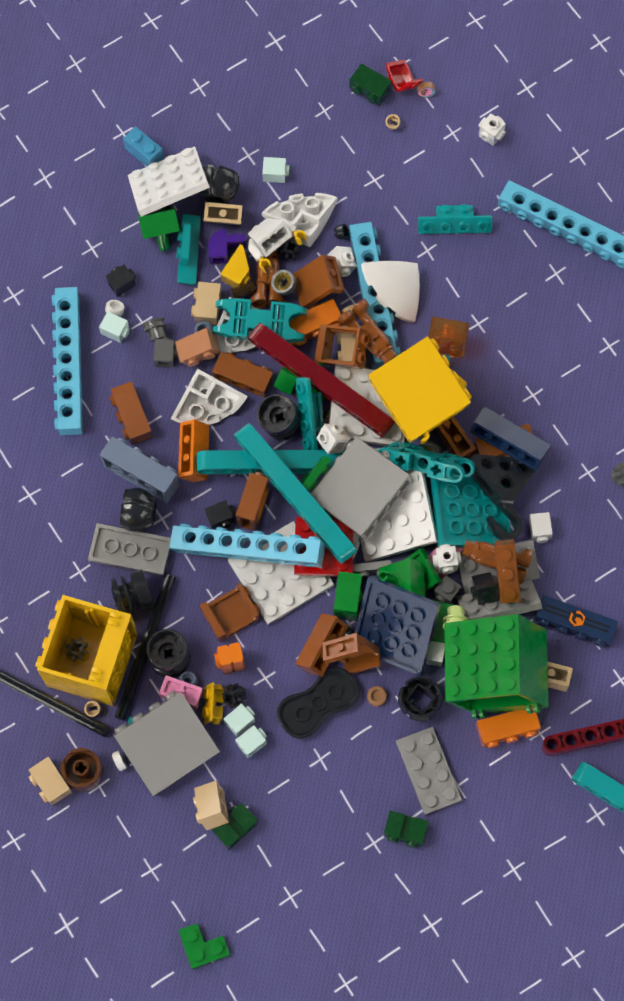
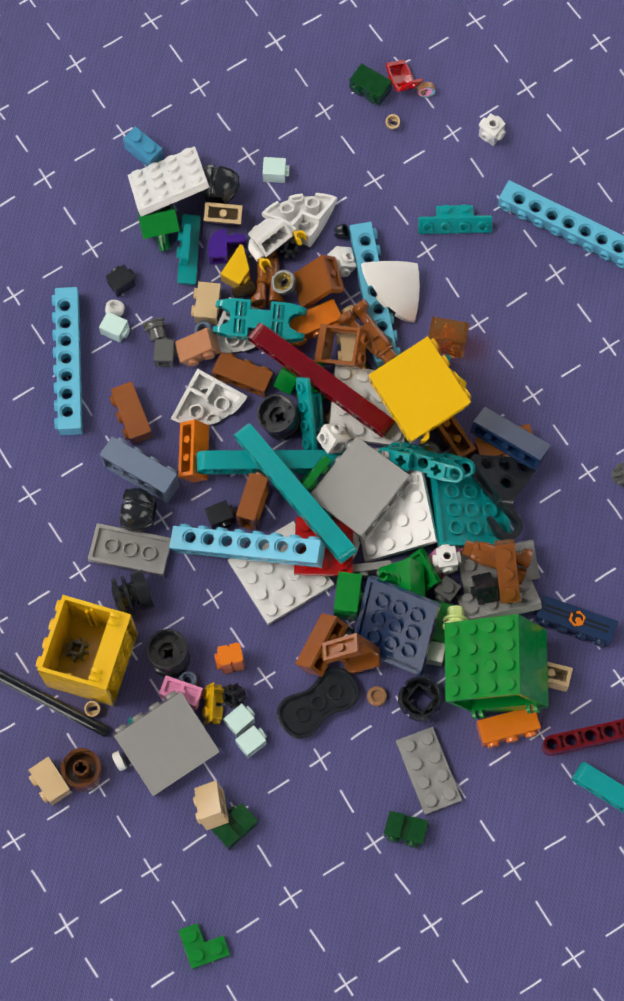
black axle [115,574,176,721] -> none
dark orange panel [199,583,261,642] -> none
white brick [529,512,552,543] -> none

